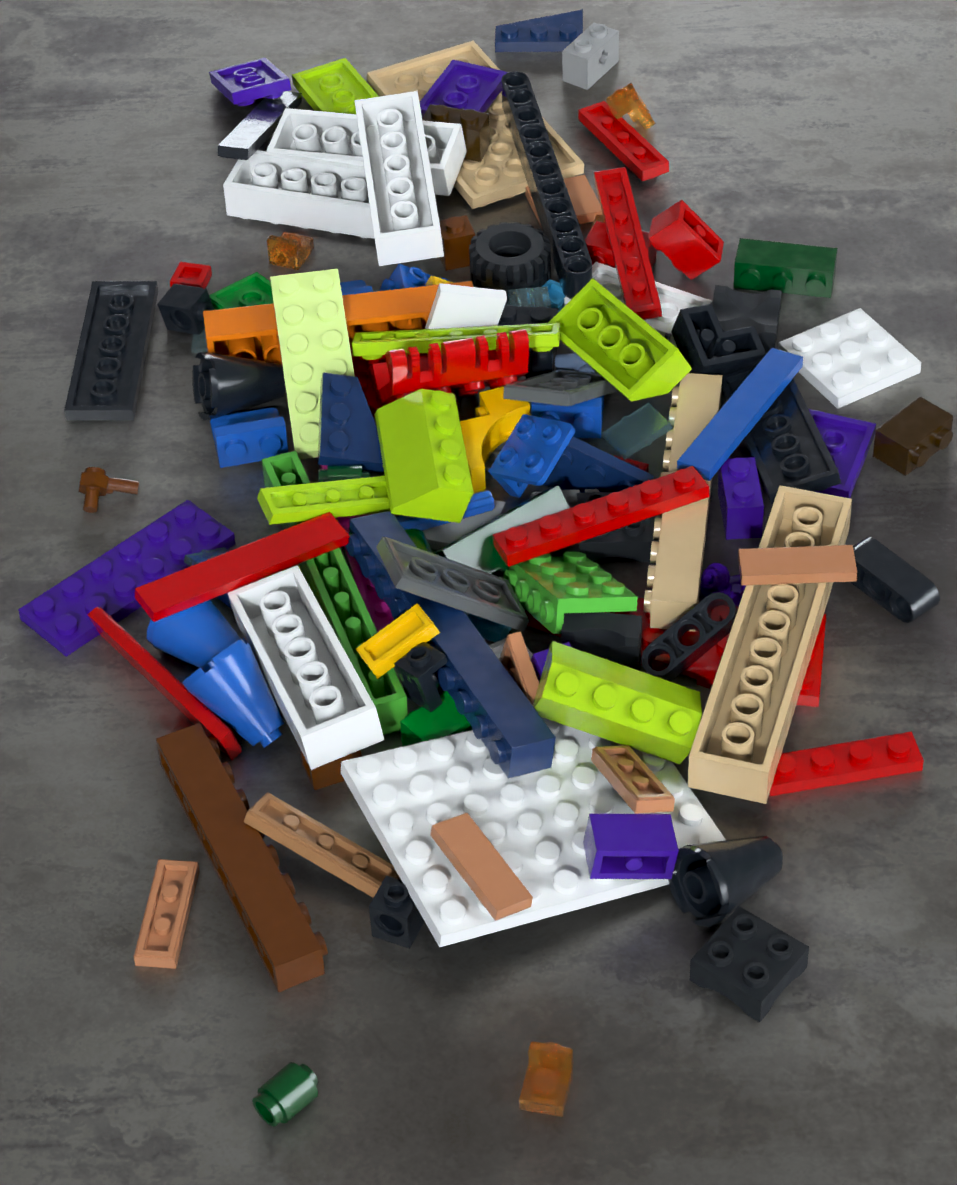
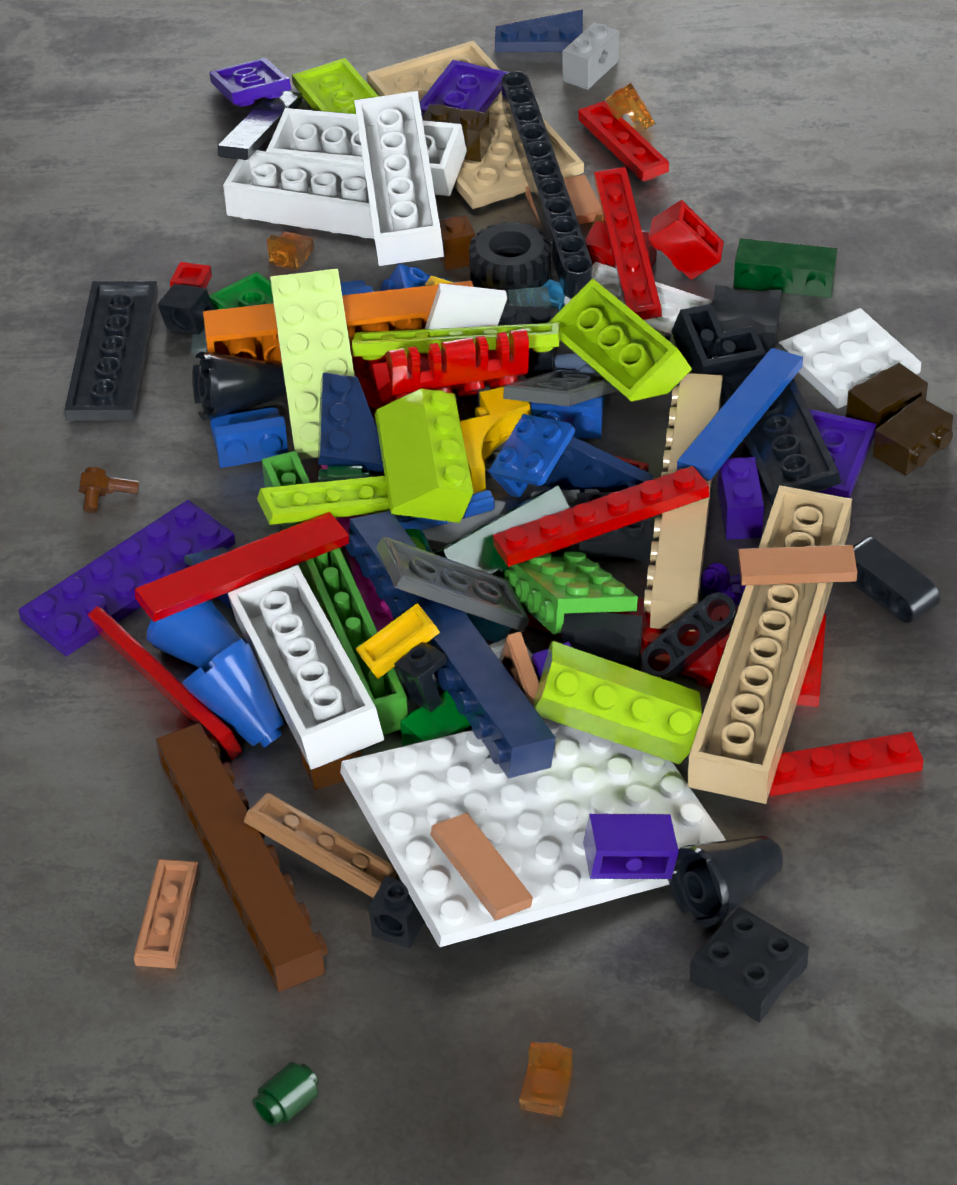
nougat tile [591,745,675,814] -> none
clear light blue piece [602,402,673,460] -> none
none -> dark brown brick [846,362,928,438]

